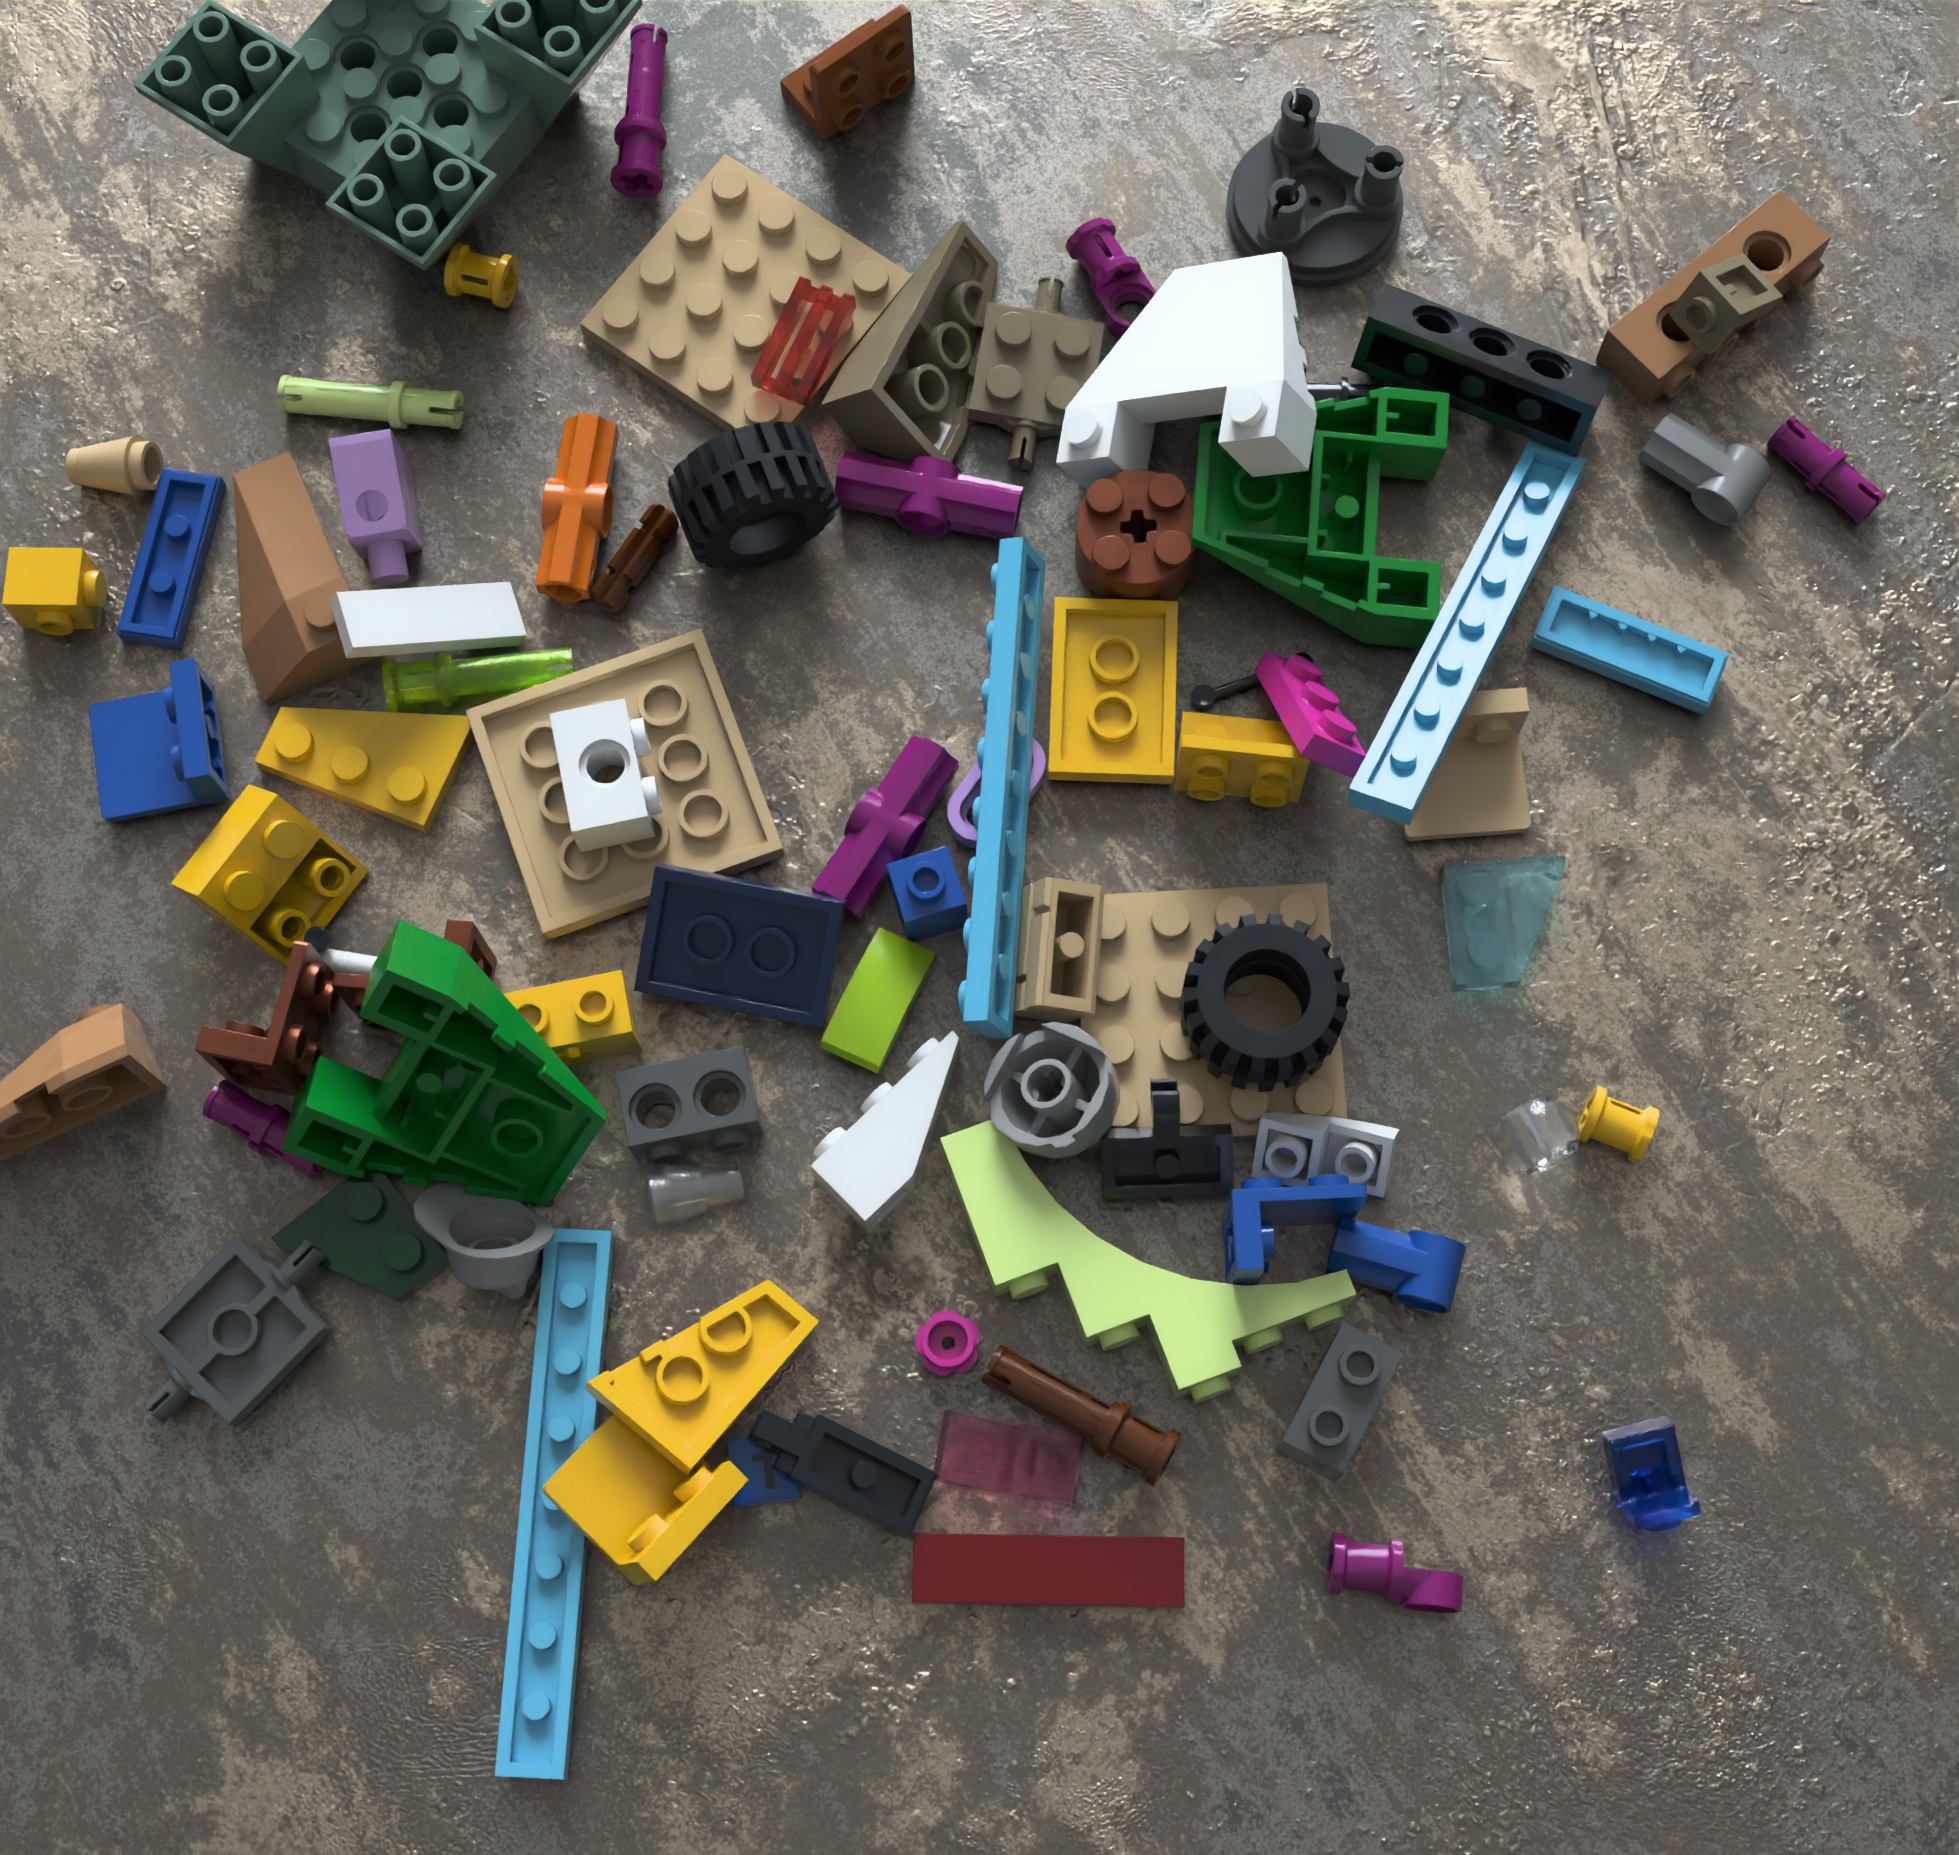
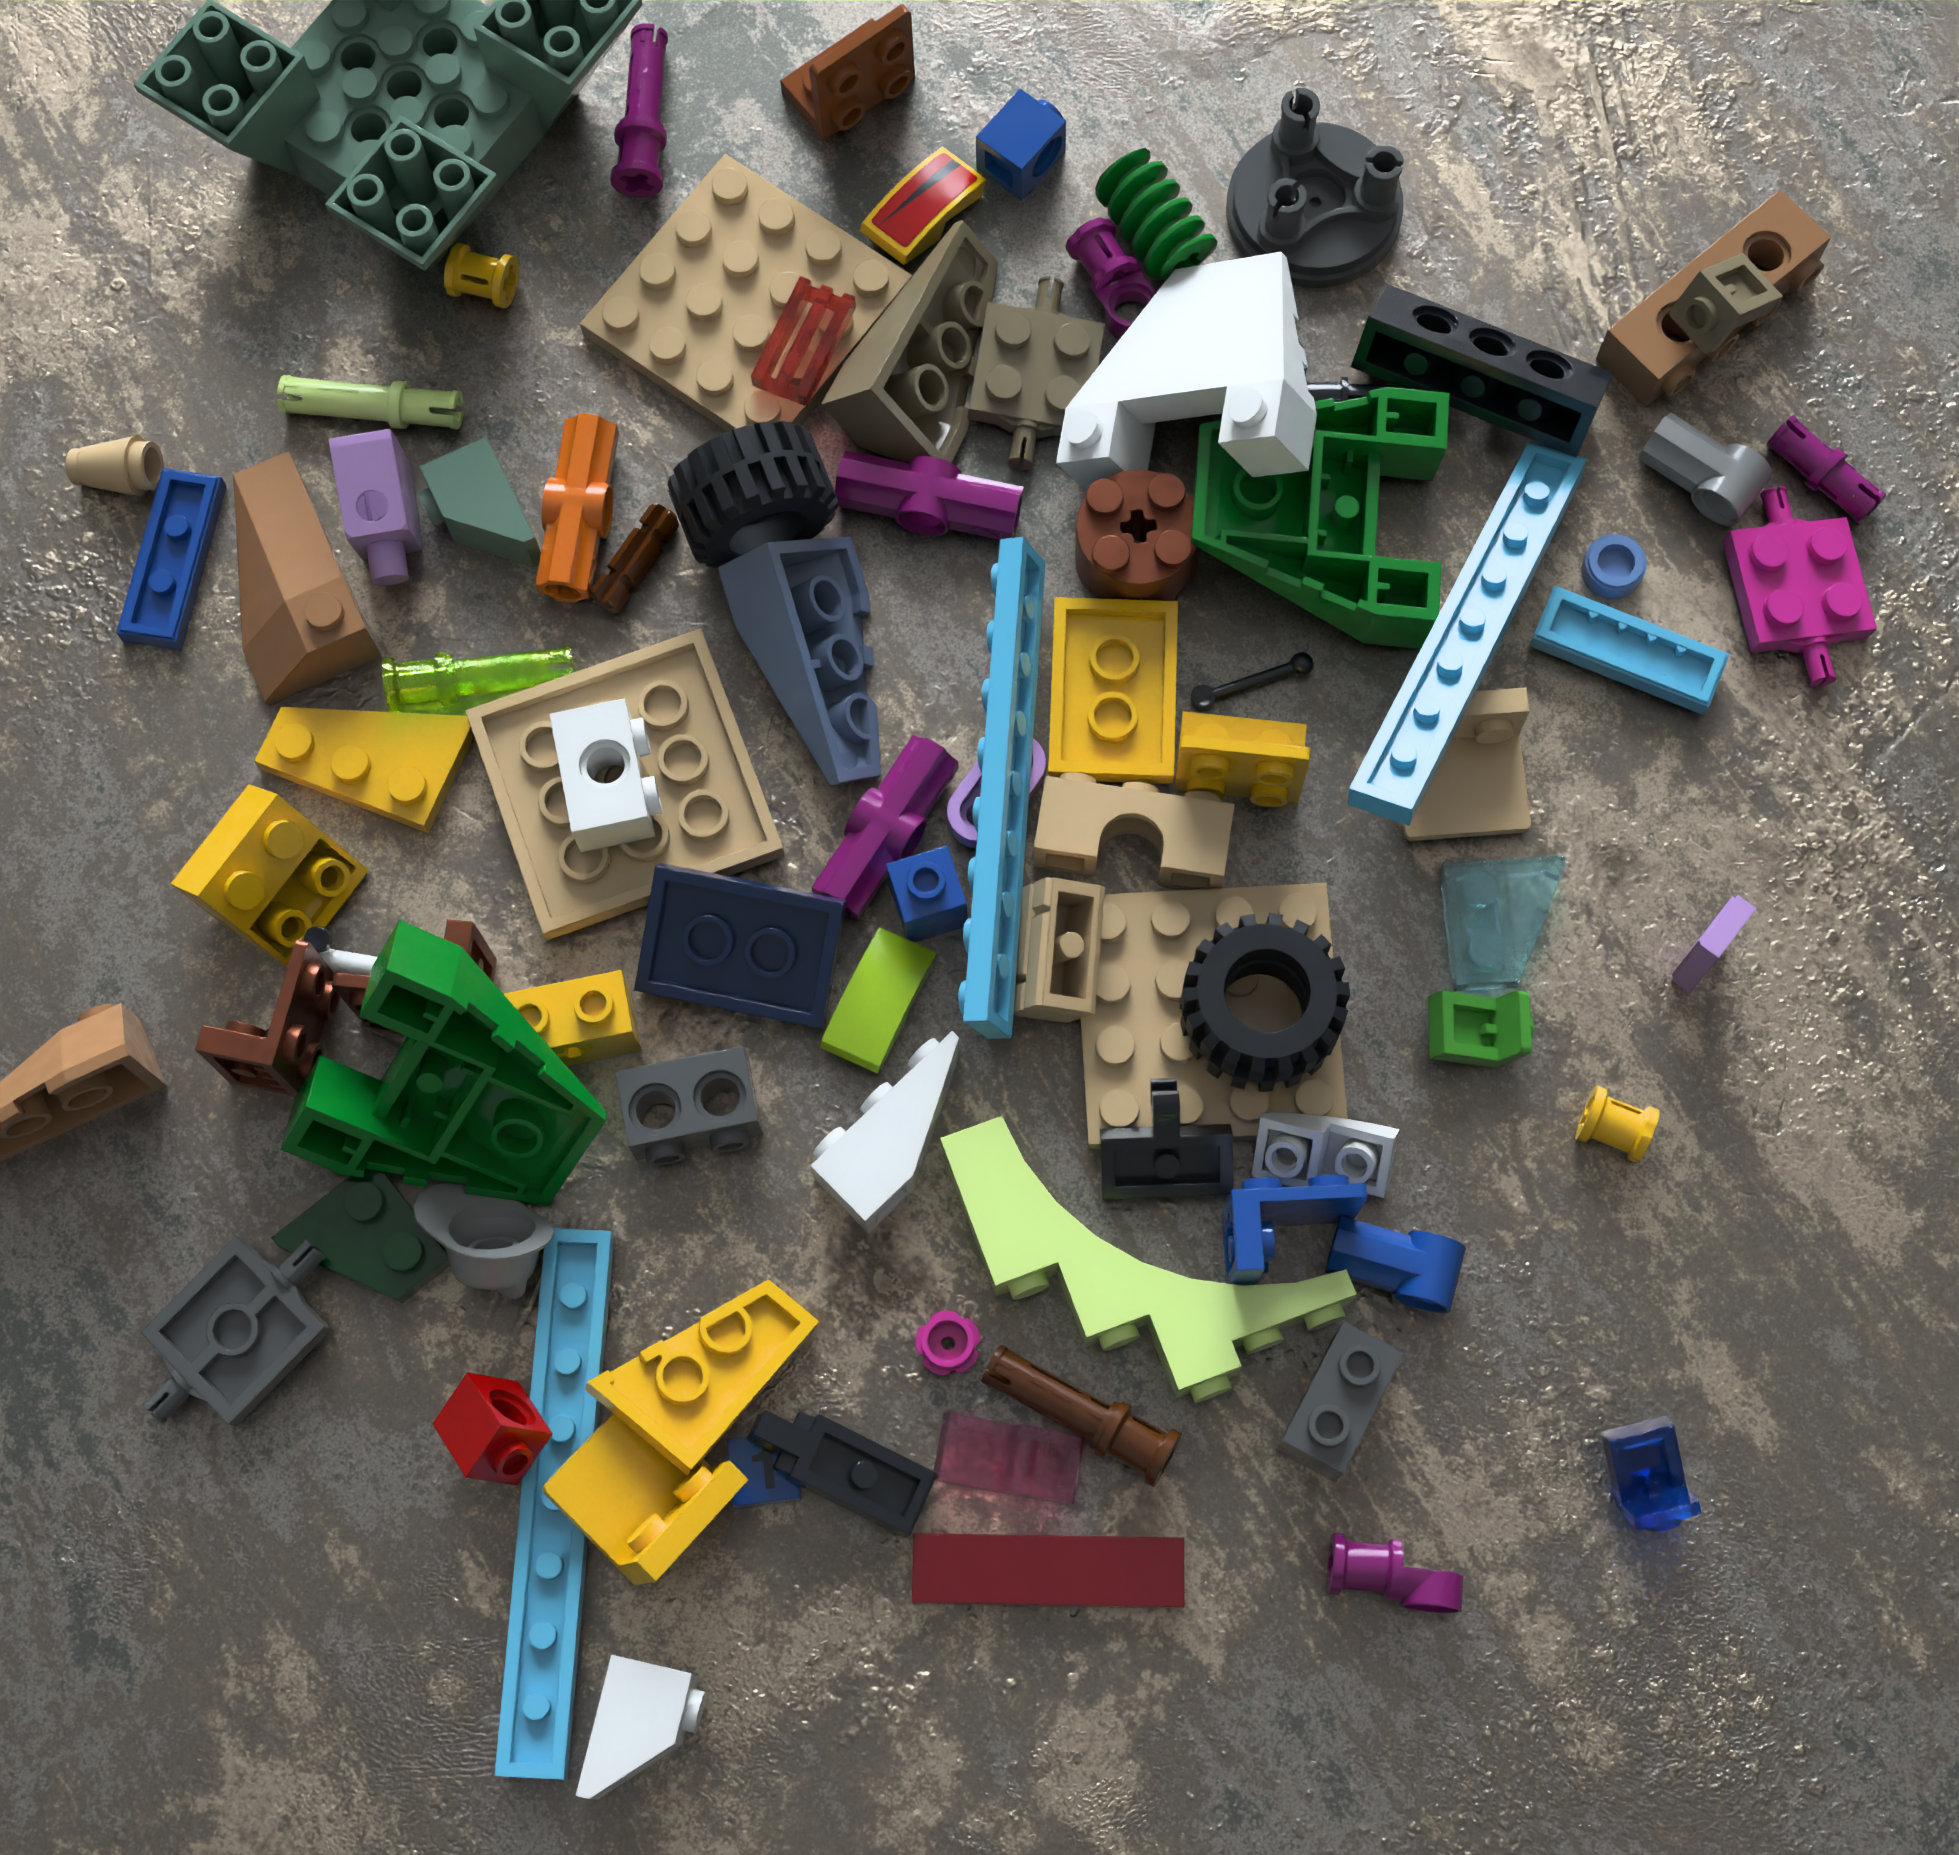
yellow brick [2,547,107,636] -> none
blue bracket [89,658,230,823] -> none
magenta pin [203,1080,325,1179] -> none
white tile [330,582,527,658] -> none
clear cone [645,1163,744,1229] -> none
light grey cylinder [984,1022,1120,1159] -> none
dark pink plate [1254,650,1366,779] -> none
clear piece [1496,1097,1581,1175] -> none
none -> sand green slope [418,437,541,567]
none -> red brick [432,1372,553,1485]
none -> white slope [576,1655,706,1799]
none -> sand blue wedge [718,536,881,786]
none -> slope [860,146,987,265]
none -> blue brick [976,88,1066,201]
none -> tan arch [1033,772,1235,890]
none -> green piece [1095,148,1218,281]
none -> bright green bracket [1427,990,1534,1068]
none -> medium blue tile [1581,534,1647,599]
none -> lavender tile [1671,895,1757,994]
none -> dark pink plate [1722,486,1877,687]

